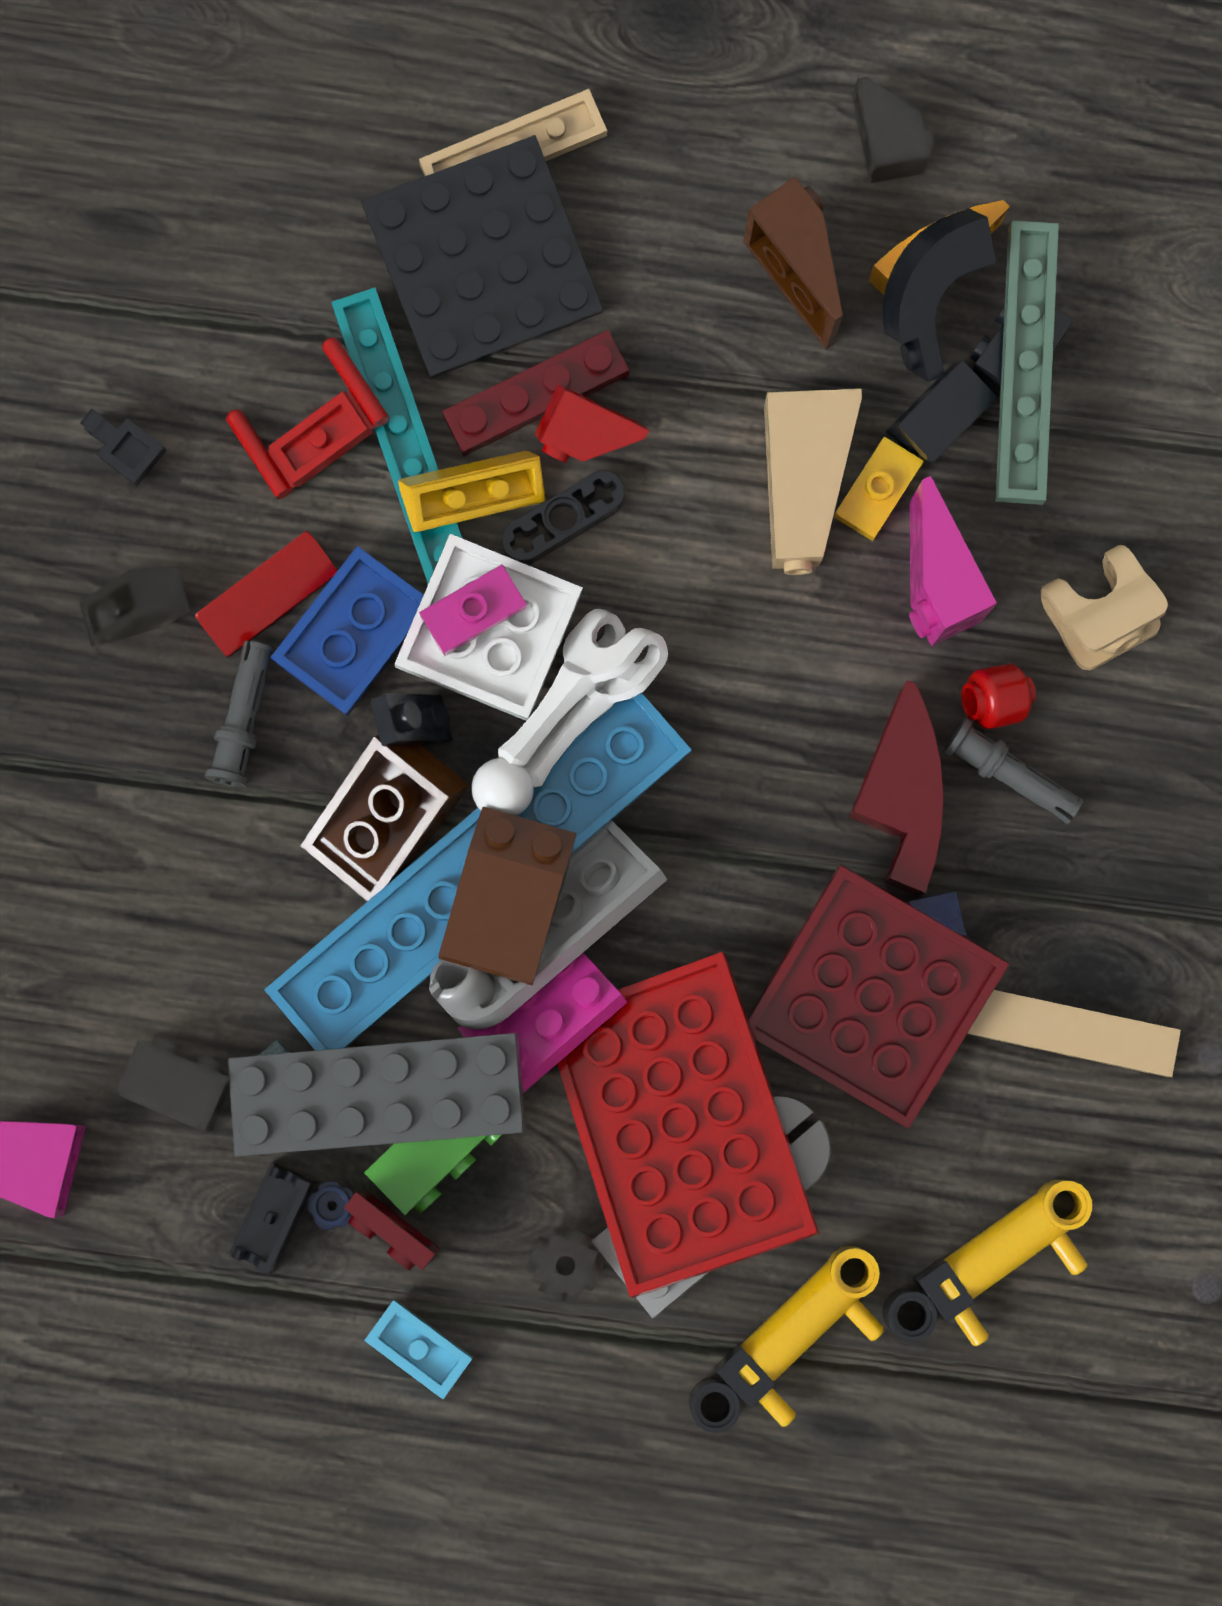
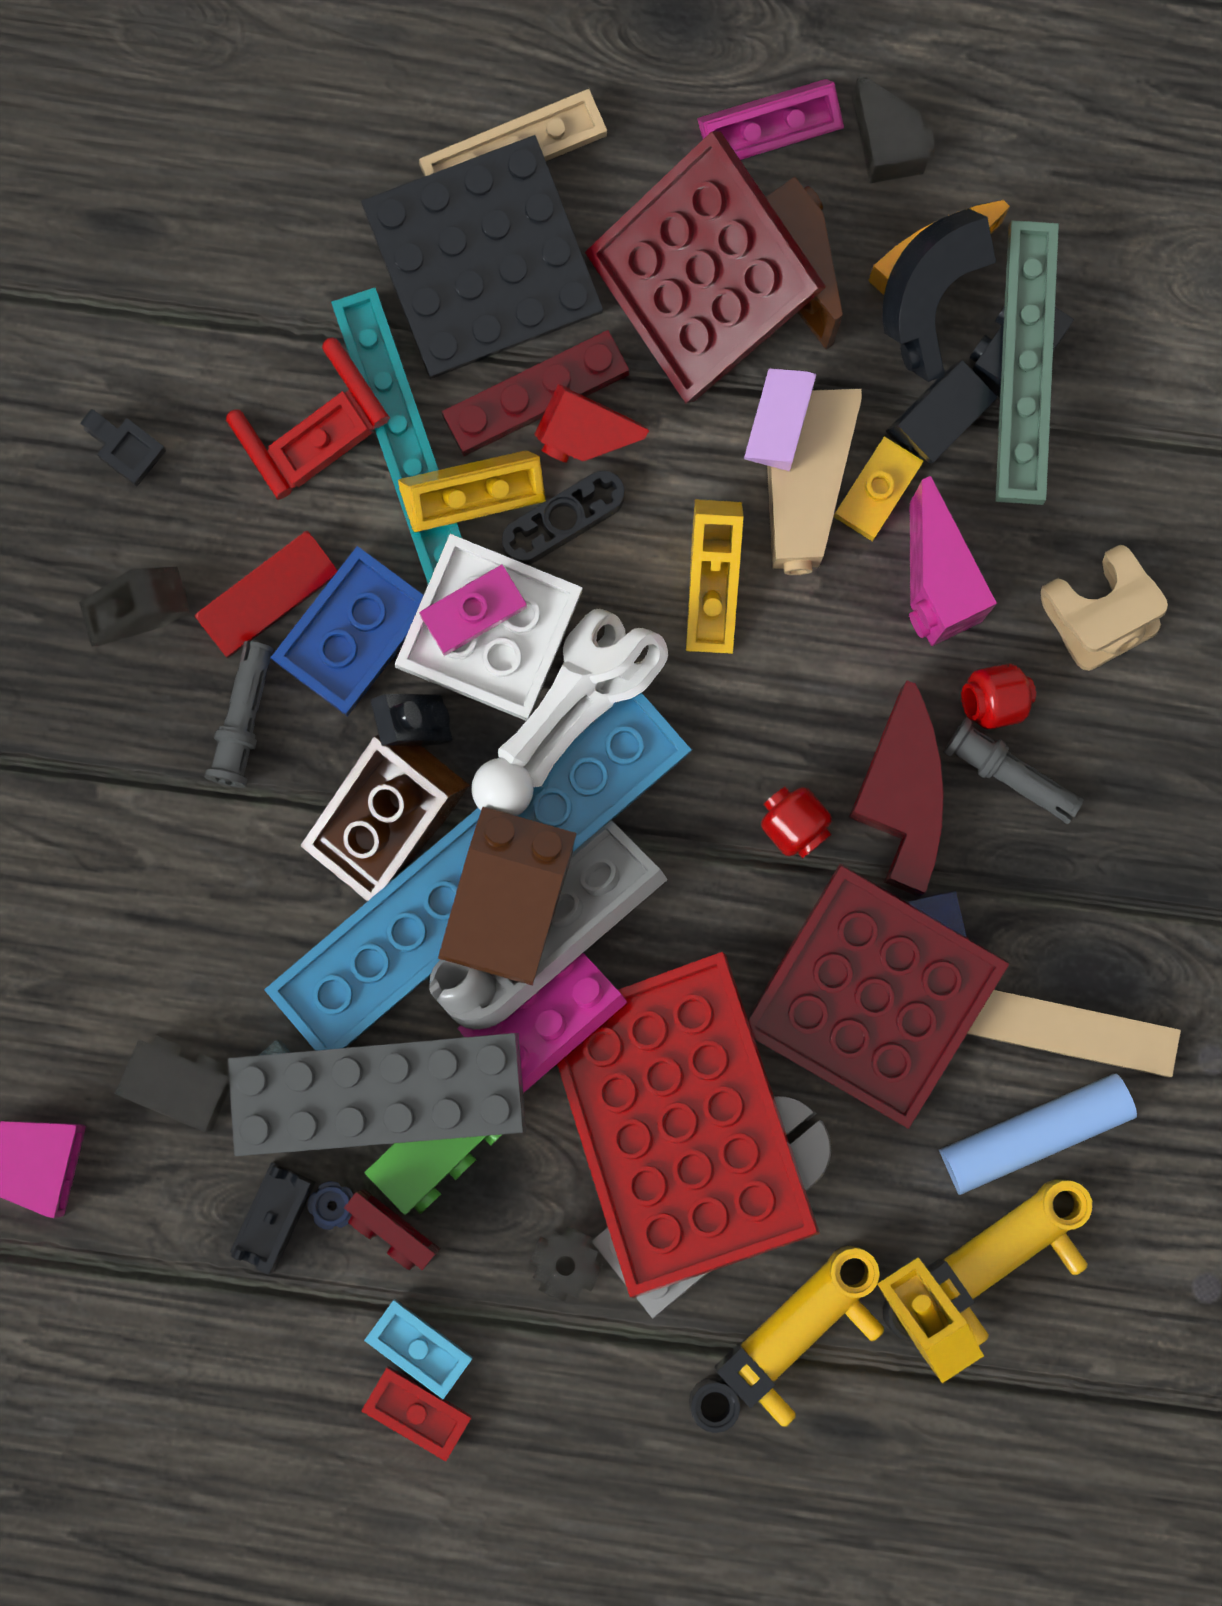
none -> red plate [362,1366,472,1462]
none -> dark red plate [585,131,826,403]
none -> yellow slope [686,499,744,654]
none -> dark pink slope [697,79,844,160]
none -> lavender slope [744,368,816,471]
none -> red head [761,786,832,859]
none -> yellow slope [877,1257,984,1383]
none -> light blue brick [939,1074,1137,1195]

